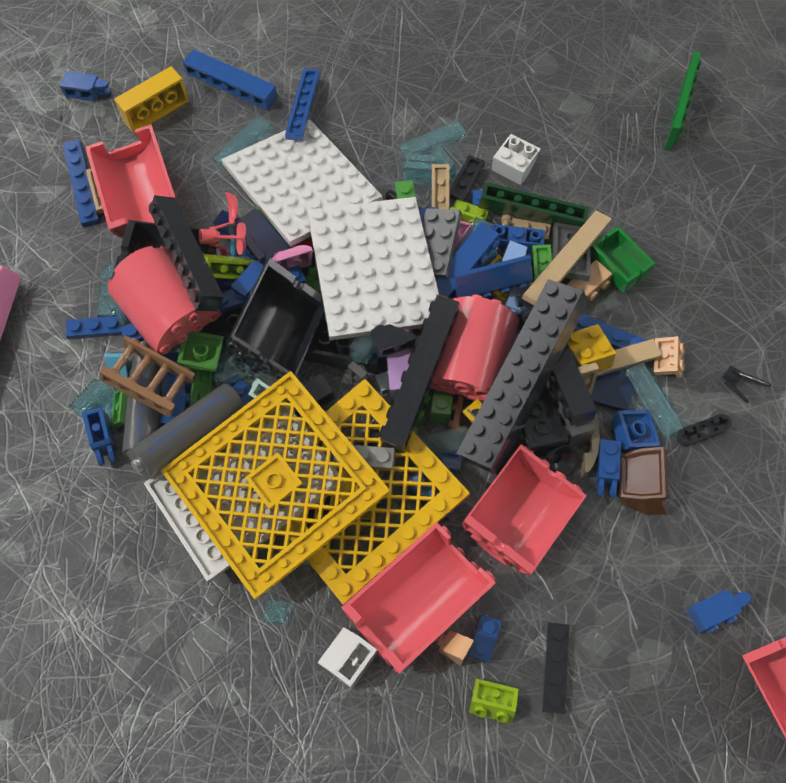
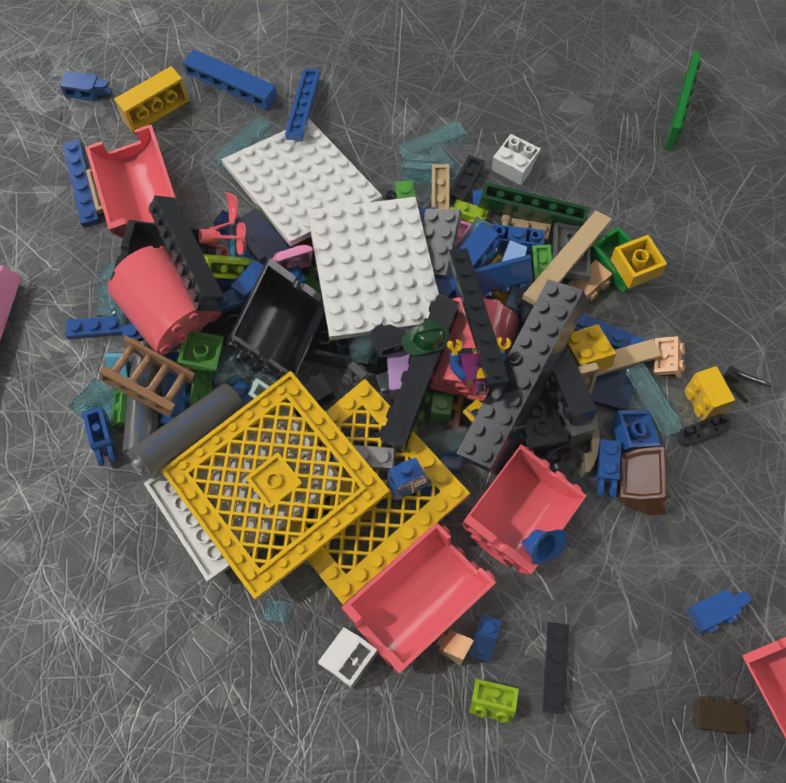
none -> blue torso [386,458,431,501]
none -> dark green piece [402,321,450,356]
none -> torso [447,337,511,395]
none -> black plate [448,248,509,388]
none -> blue piece [521,529,567,564]
none -> yellow brick [611,235,667,289]
none -> yellow brick [685,366,735,421]
none -> dark brown brick [693,696,746,735]

